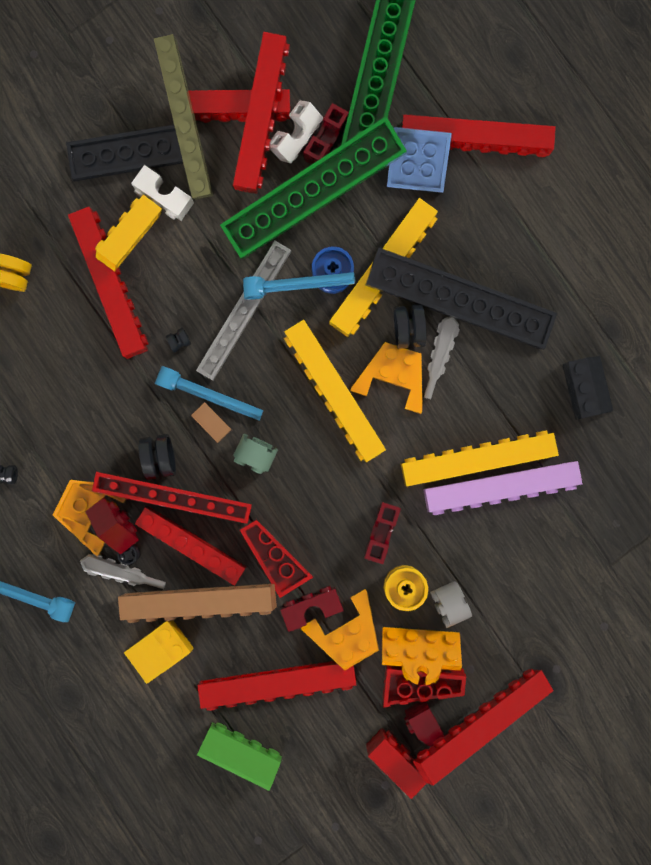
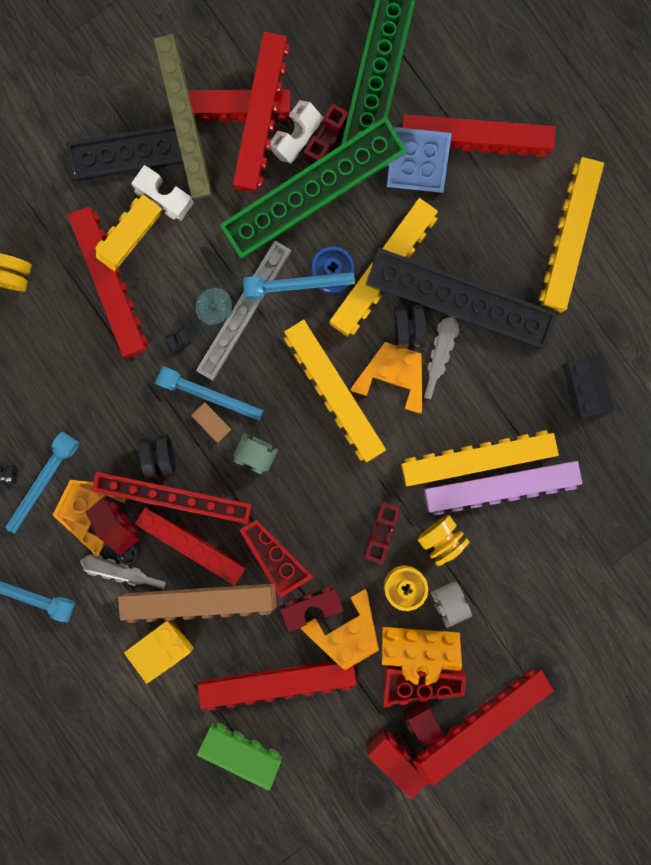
none -> dark azure piece [5,432,80,533]
none -> clear light blue plate [196,288,232,325]
none -> yellow wheel [417,515,470,566]
none -> yellow brick [539,157,604,313]

